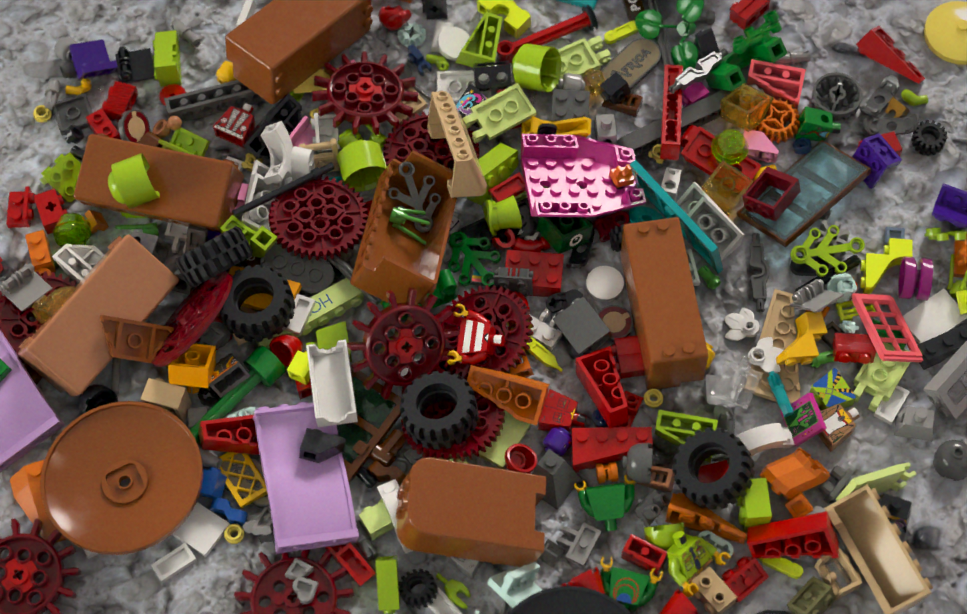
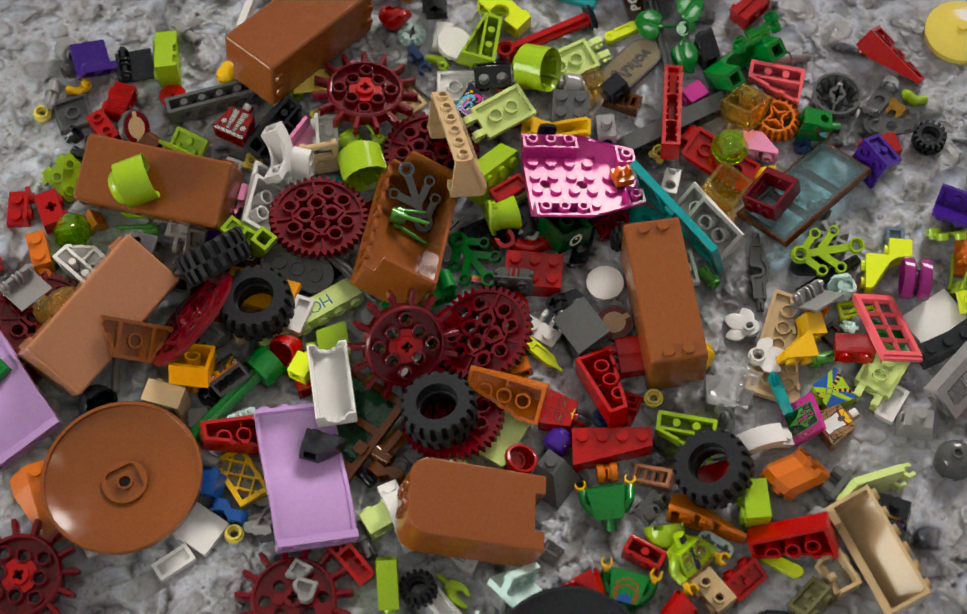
nougat plate [153,116,182,138] -> none
black bar [232,162,335,217] -> none
red torso [447,304,505,365] -> none
light grey hinge [556,522,602,568] -> none
dark grey cylinder [622,443,652,484] -> none
piece [669,48,728,94] -> none
orange tile [784,492,813,518] -> none

